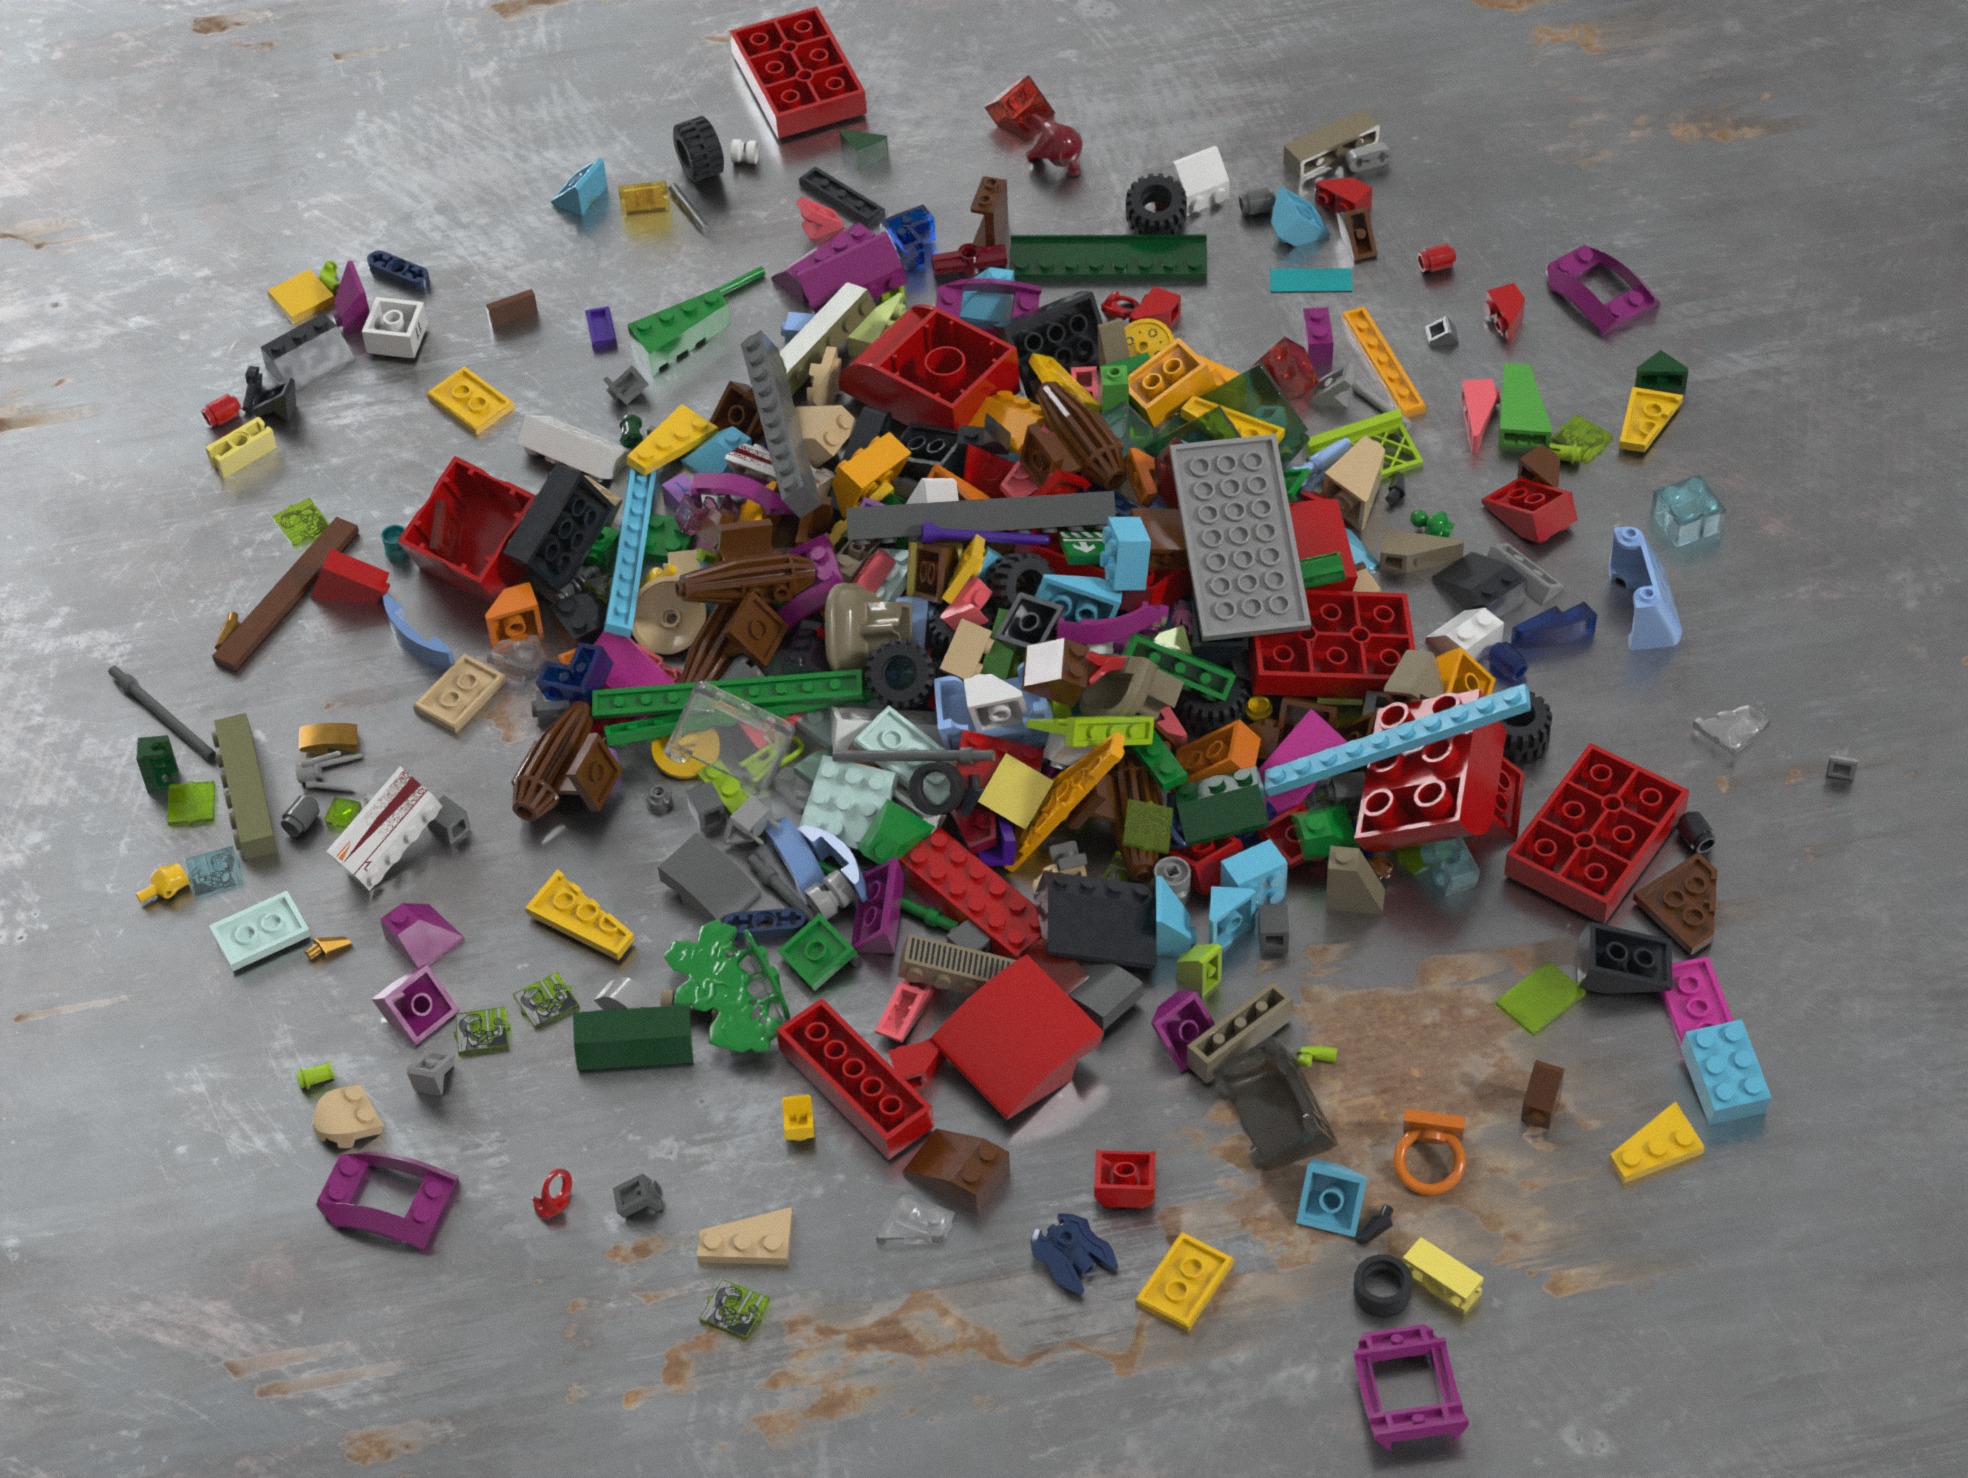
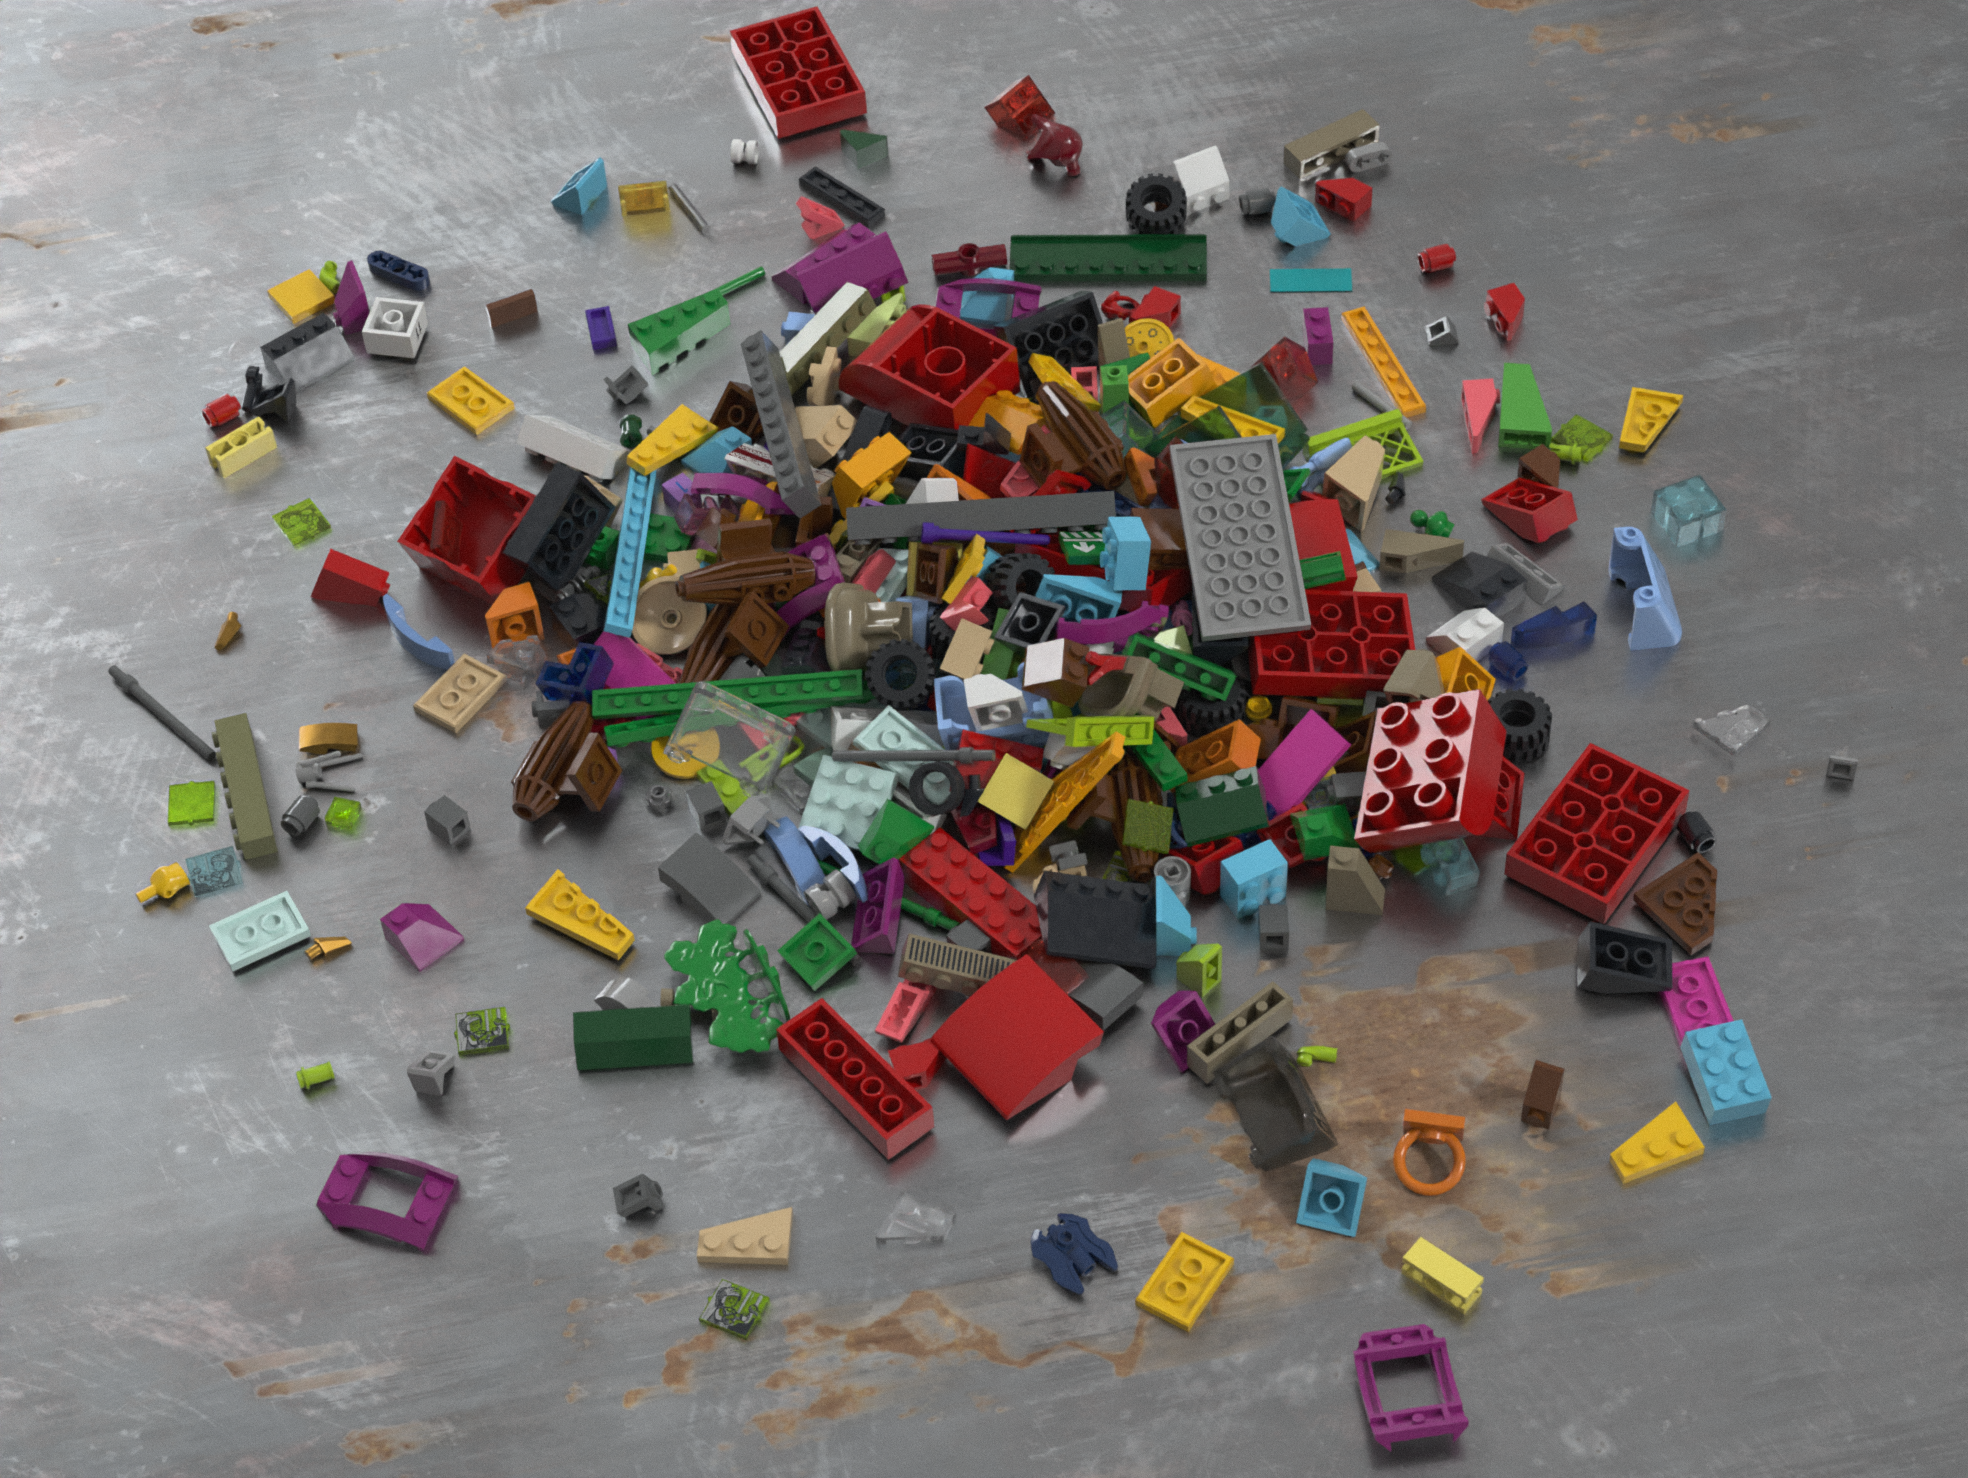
dark green hinge [136,735,179,793] -> none
reddish brown tile [212,516,359,671] -> none
tan slope [312,1084,384,1148] -> none
white slope [326,767,443,891] -> none
magenta slope [372,964,459,1045] -> none
teal wheel [381,525,409,561] -> none
piece [513,972,580,1030] -> none
red piece [532,1168,572,1220] -> none
black tyre [673,116,724,182] -> none
dark blue beam [724,908,807,941] -> none
yellow bracket [782,1094,815,1141] -> none
clear blue brick [880,204,936,271] -> none
reddish brown slope [903,1128,1010,1214] -> none
reddish brown panel [970,176,1009,247] -> none
red slope [1094,1149,1156,1208] -> none
medium azure slope [1209,886,1256,949] -> none
medium azure plate [1265,683,1531,797] -> none
light grey slope [1308,362,1355,408] -> none
reddish brown slope [1337,207,1378,261] -> none
black tyre [1353,1254,1412,1316] -> none
black bar [1356,1205,1394,1245] -> none
clear neon green piece [1495,960,1586,1036] -> none
magenta wedge [1546,244,1661,336] -> none
dark green slope [1634,350,1689,390] -> none

